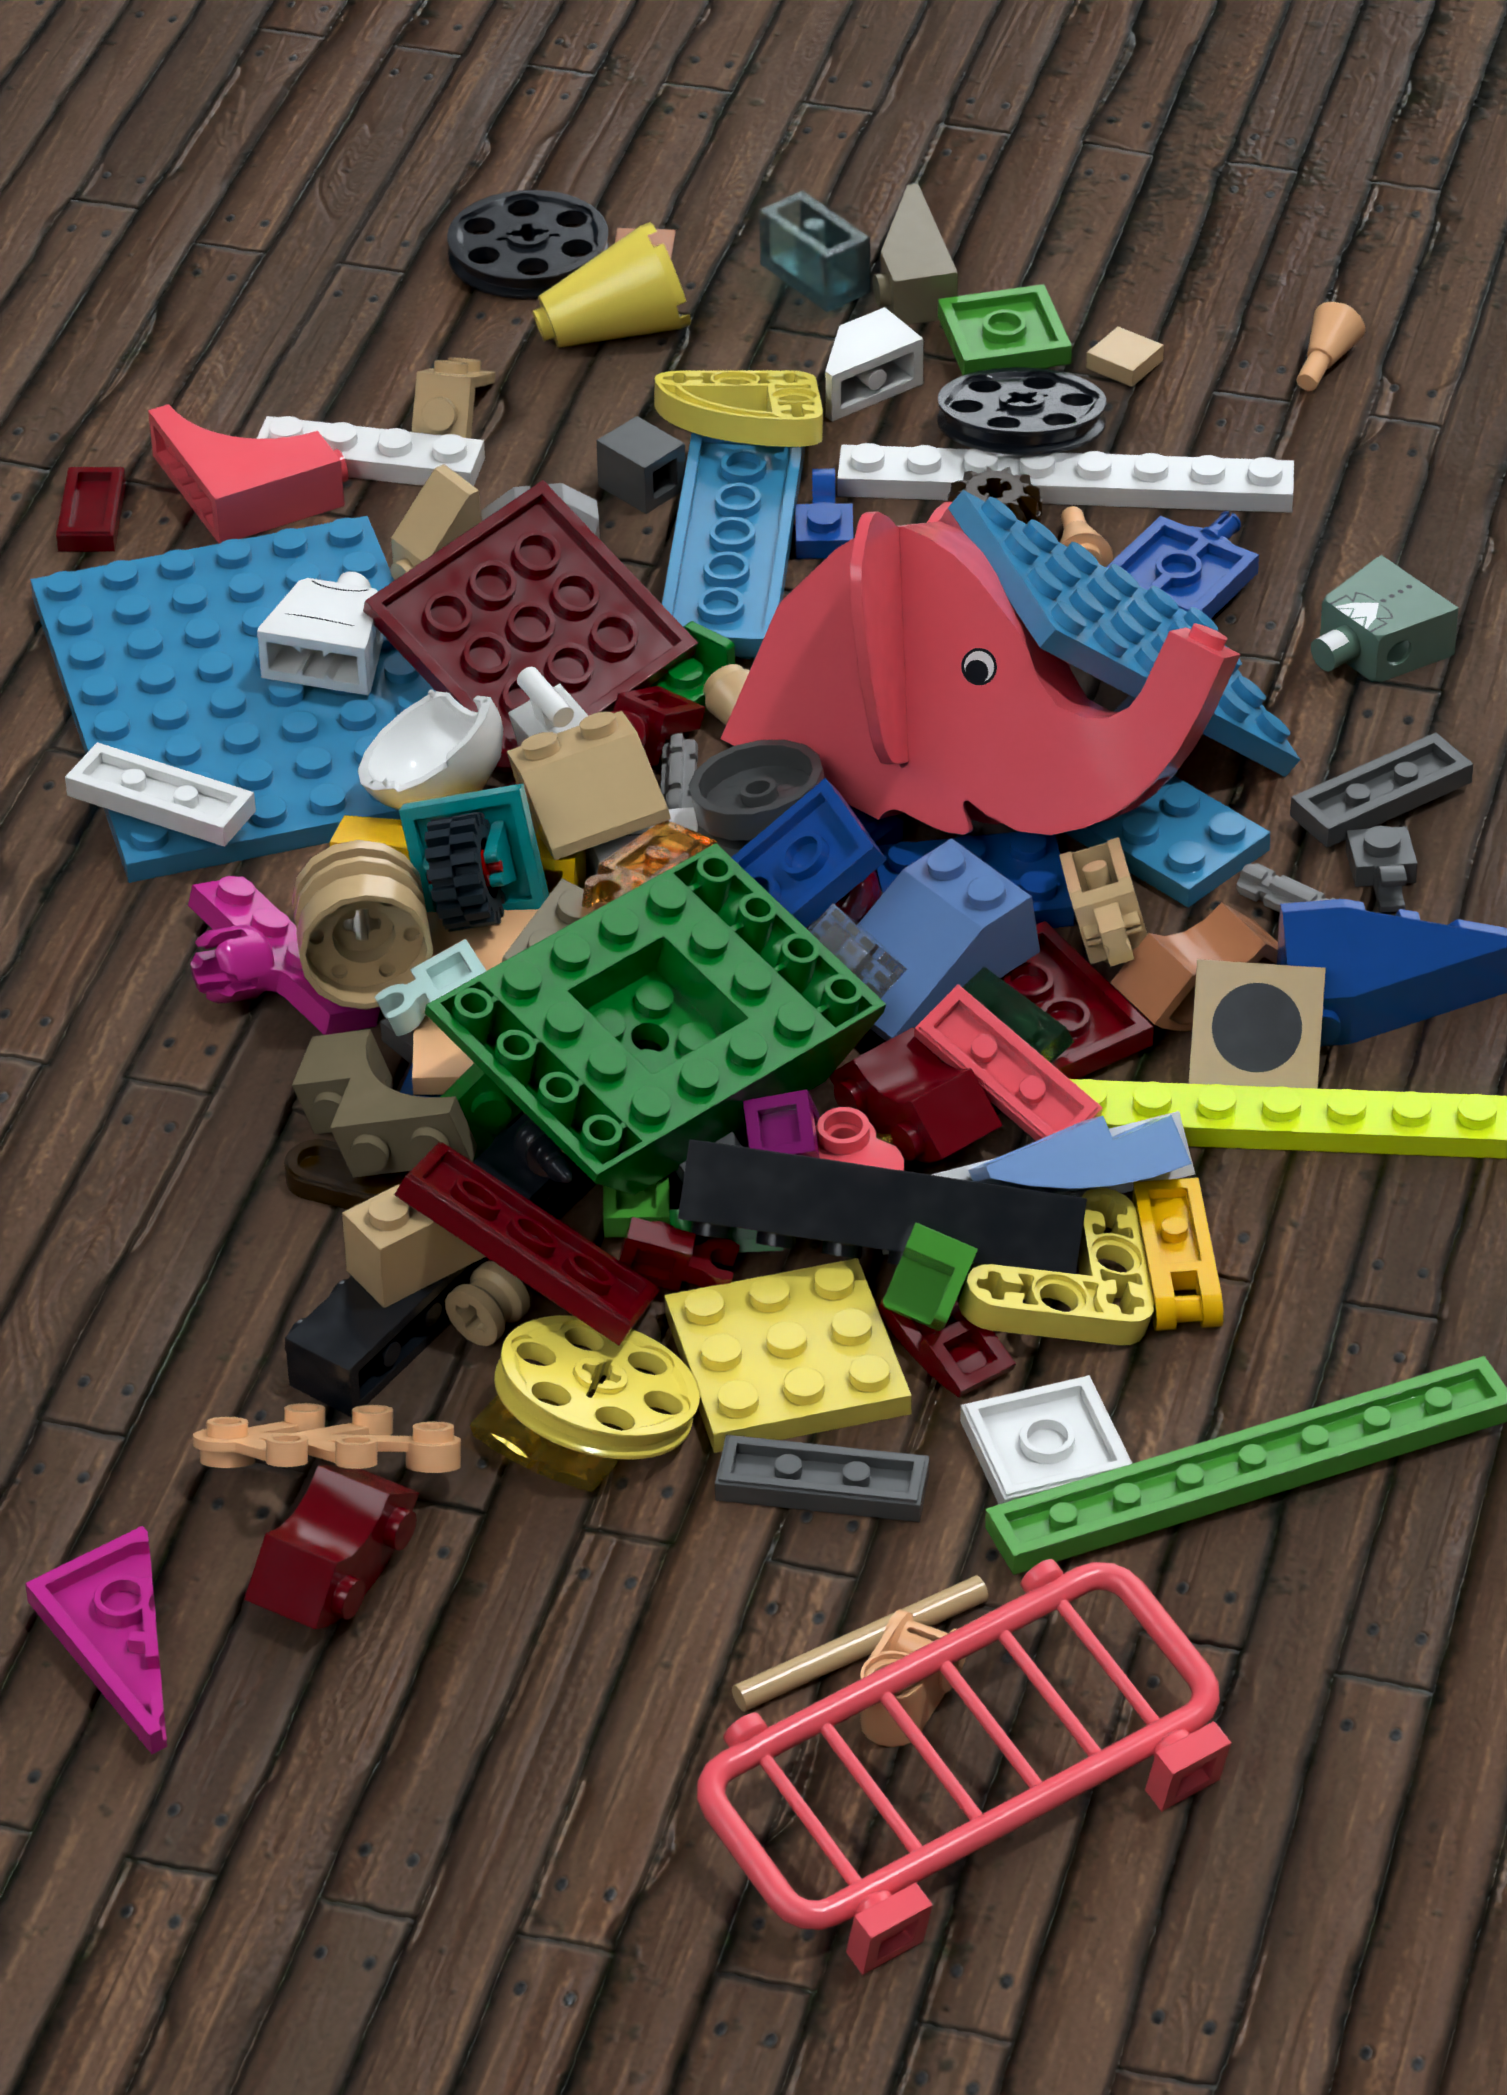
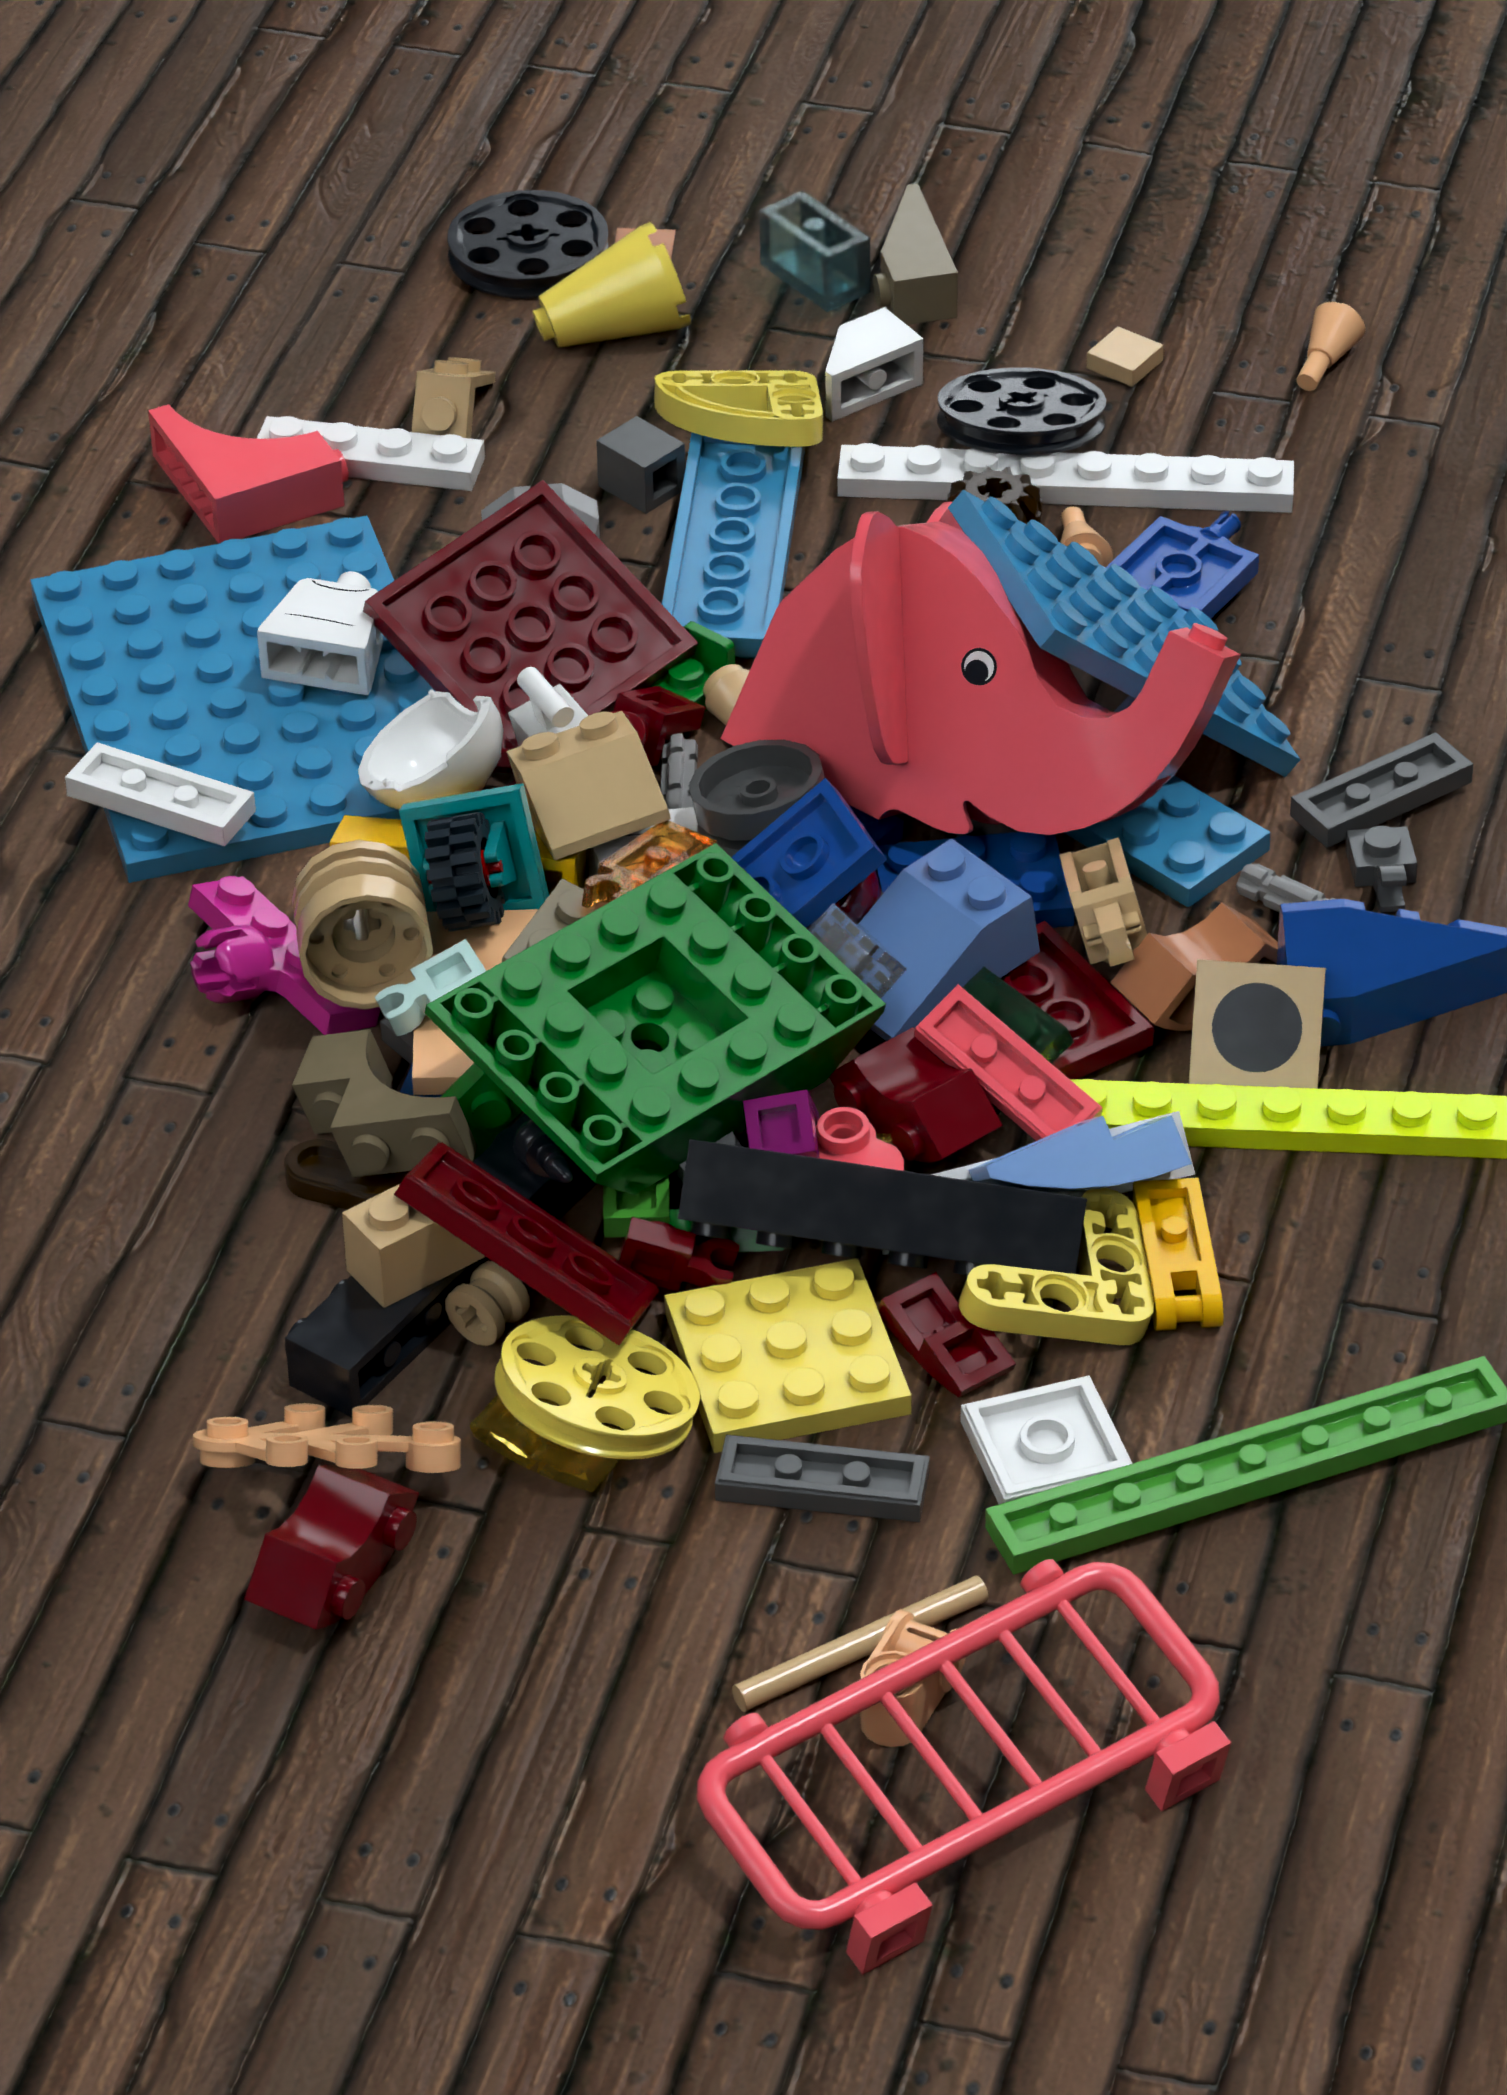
dark pink wing [25,1526,167,1754] -> none
dark red tile [56,467,126,552] -> none
tan slope [390,464,481,581] -> none
blue plate [795,468,853,559] -> none
bright green panel [882,1223,978,1331] -> none
bright green plate [938,284,1072,375] -> none
sand green torso [1311,555,1458,682] -> none

